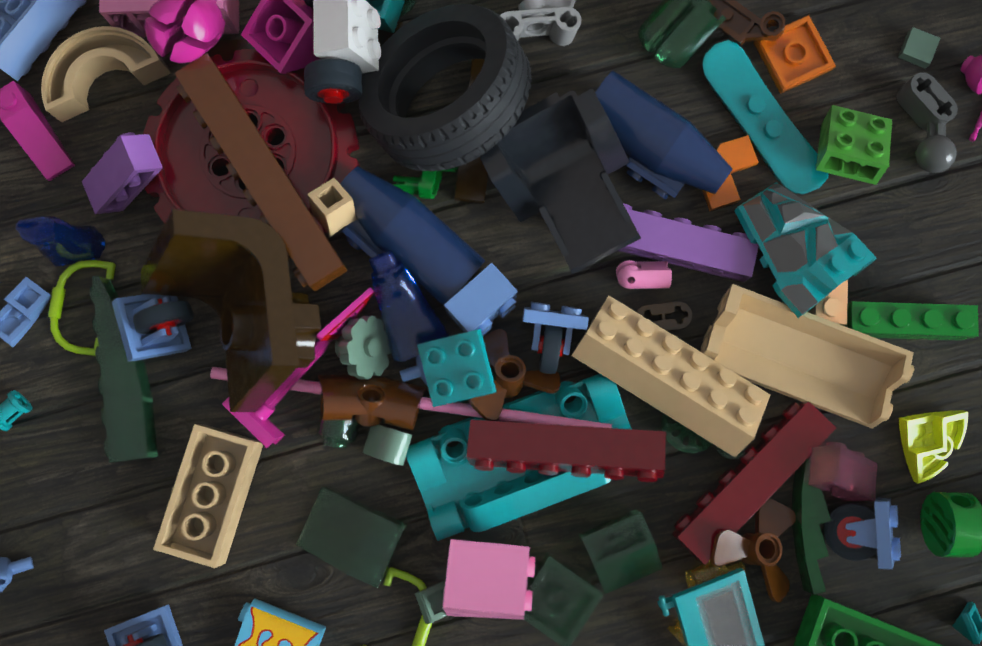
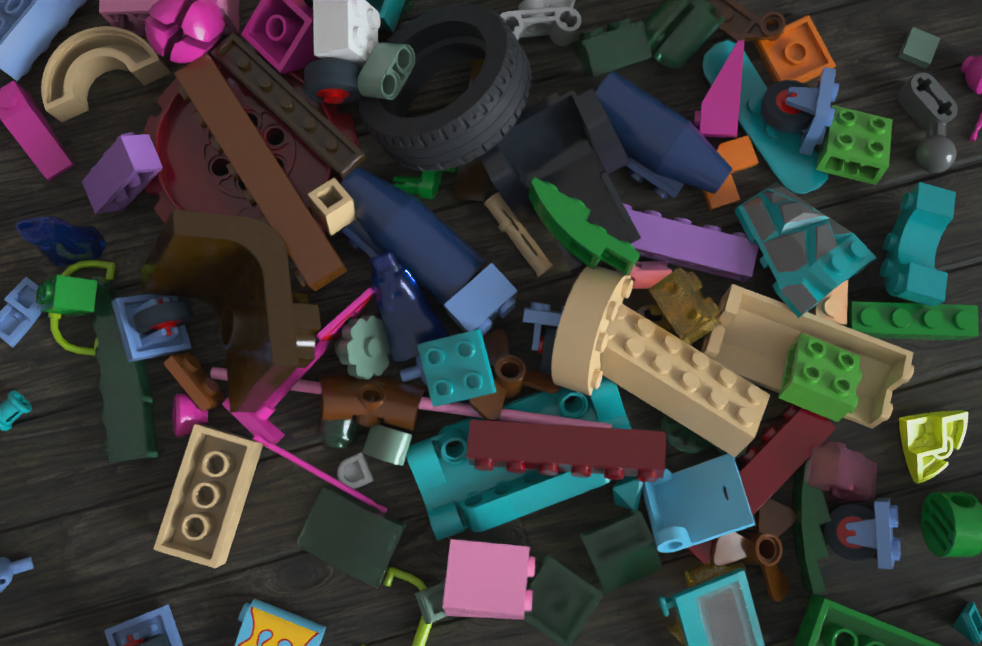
none -> green brick [36,275,97,316]
none -> dark orange plate [163,352,226,411]
none -> dark pink brick [173,393,208,437]
none -> dark brown tile [210,32,366,179]
none -> dark pink piece [253,434,387,514]
none -> light grey tile [337,452,374,489]
none -> sand green beam [357,42,415,100]
none -> tan pin [484,193,553,277]
none -> green slope [528,177,641,276]
none -> tan brick [551,266,633,396]
none -> clear green slope [572,17,652,77]
none -> teal slope [612,476,643,510]
none -> medium azure door [642,453,756,553]
none -> clear yellow brick [648,267,722,345]
none -> dark pink slope [694,40,744,138]
none -> plate [761,67,839,156]
none -> bright green brick [778,333,862,422]
none -> teal brick [879,182,956,307]

